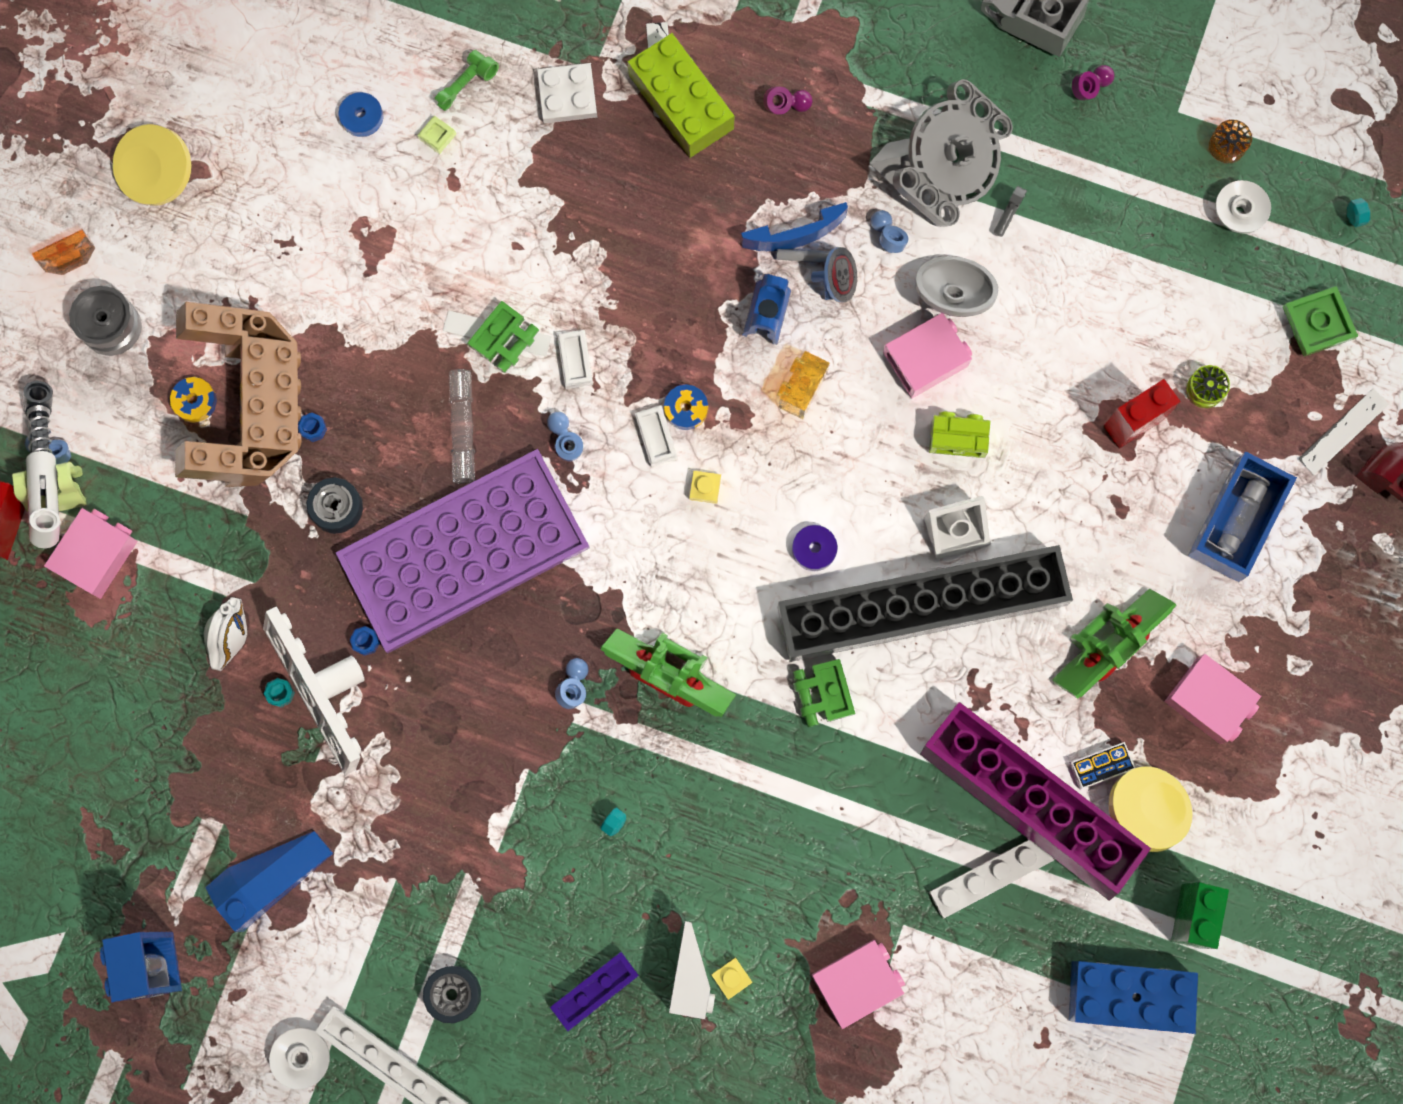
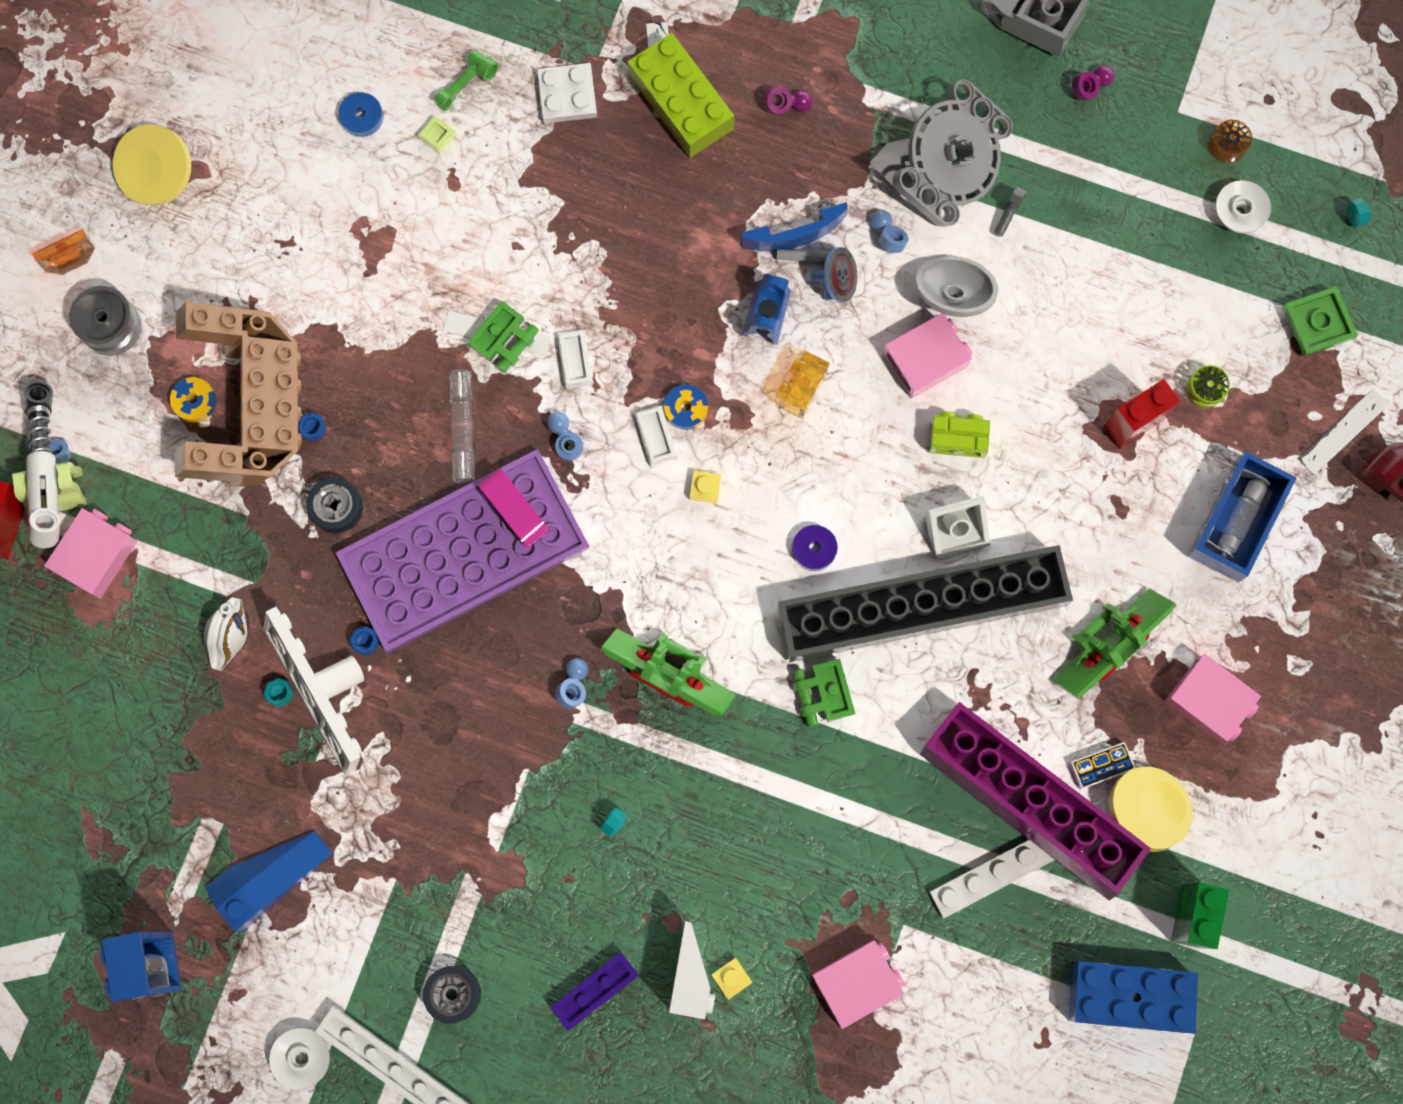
none -> dark pink beam [477,468,549,548]

